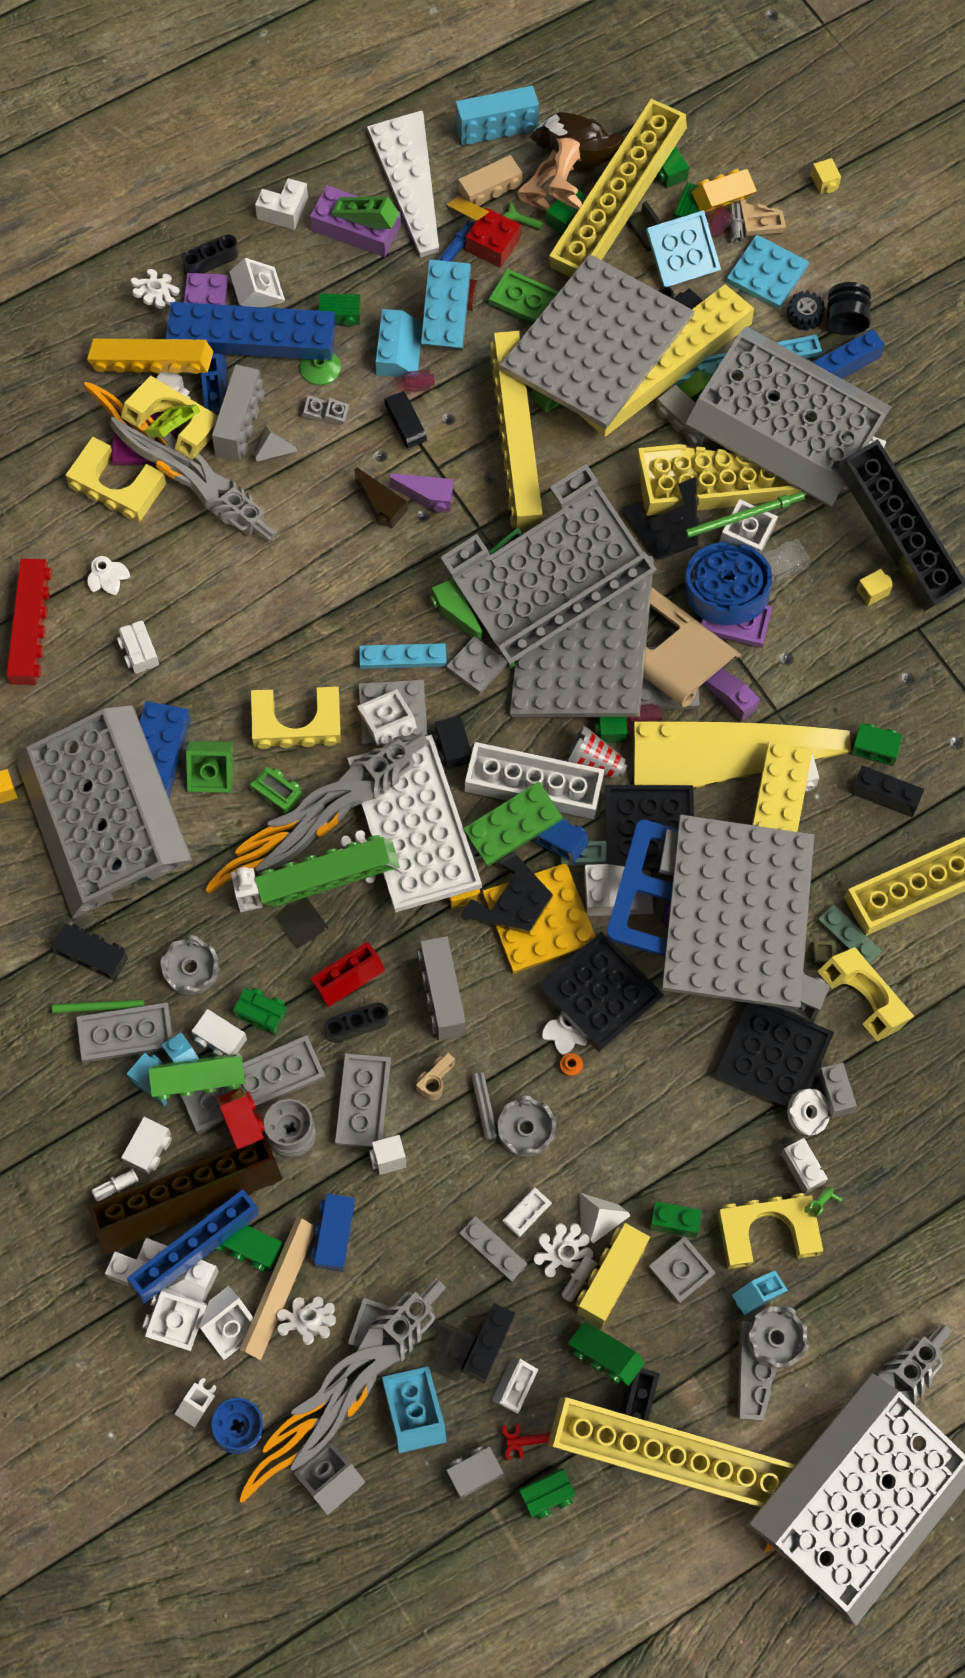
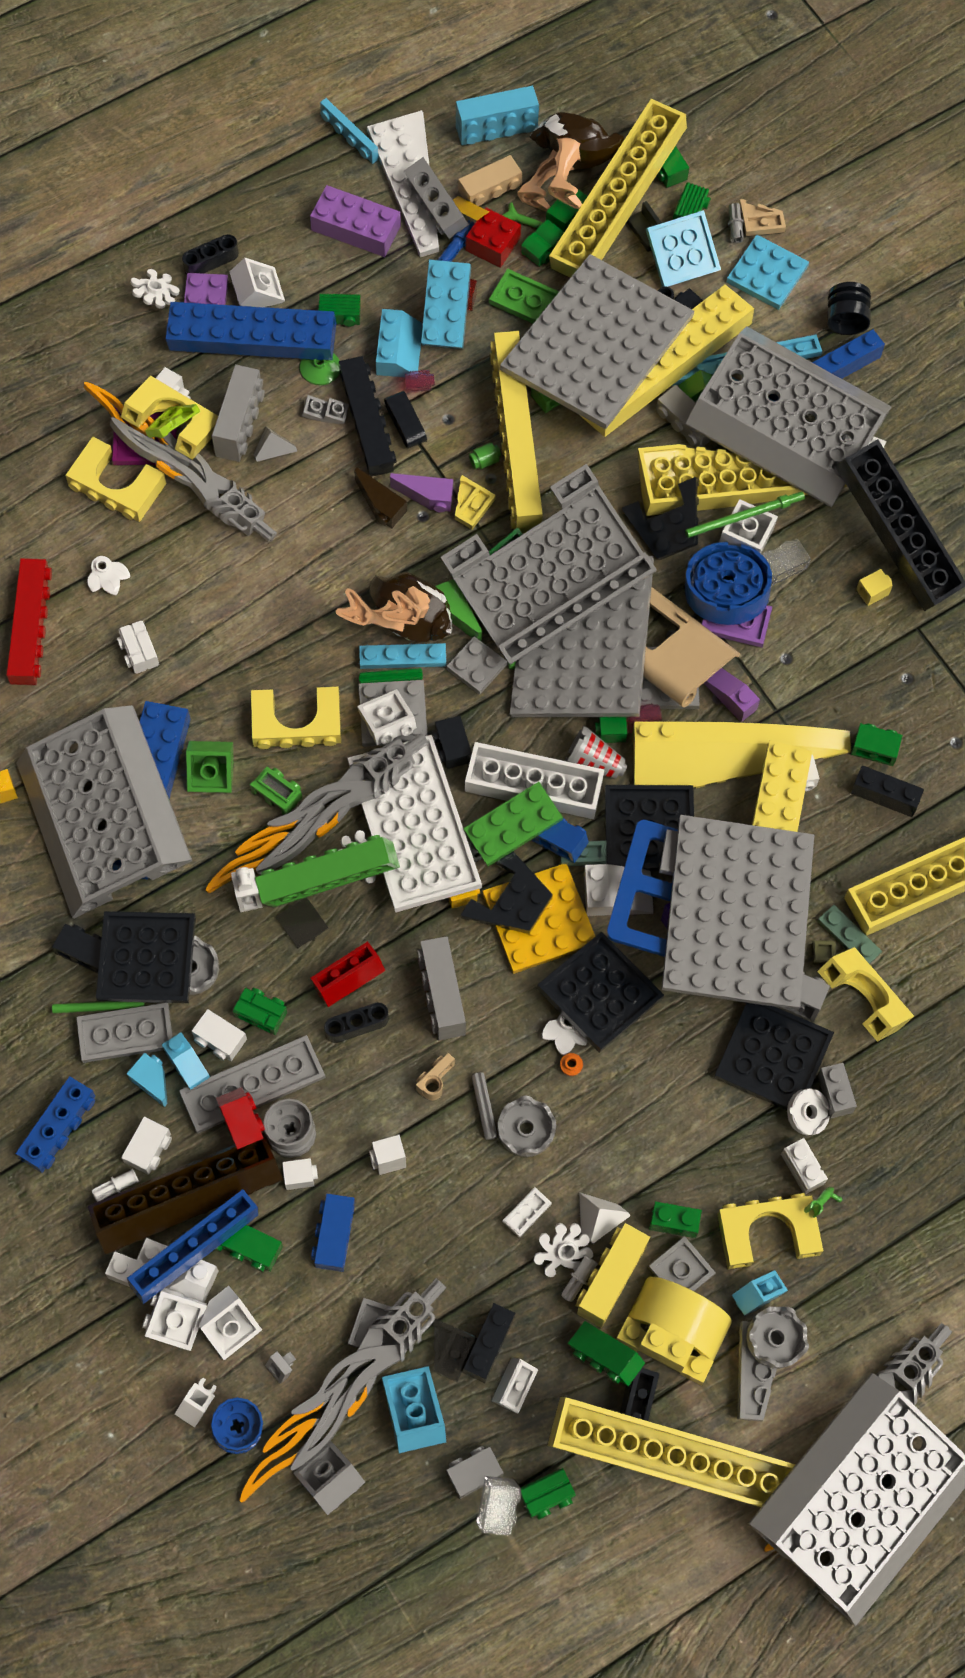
yellow brick [87,339,213,374] -> none
bright green brick [147,1053,245,1100] -> none
blue slope [201,353,228,416] -> none
tan tile [240,1217,316,1360] -> none
white brick [255,178,308,230] -> none
white animal [277,1297,336,1345] -> none
bright green slope [332,196,399,229] -> none
light grey plate [335,1053,391,1149] -> none
light grey plate [459,1216,528,1283] -> none
red bar [502,1424,551,1461] -> none
yellow brick [692,169,757,213] -> none
clear pink brick [707,205,734,237] -> none
black wheel [787,291,825,331] -> none
light yellow brick [811,158,841,195] -> none
none -> blue brick [15,1076,95,1173]
none -> black plate [96,911,196,1003]
none -> light grey tile [265,1351,296,1384]
none -> white brick [283,1158,318,1190]
none -> medium azure plate [320,98,378,164]
none -> animal [335,572,452,642]
none -> black brick [339,356,397,477]
none -> green axle [359,668,423,684]
none -> light grey brick [404,157,469,239]
none -> light yellow wing [455,475,496,530]
none -> bright green brick [469,443,501,469]
none -> clear brick [476,1476,521,1535]
none -> green brick [521,220,564,267]
none -> light yellow piece [616,1277,732,1386]

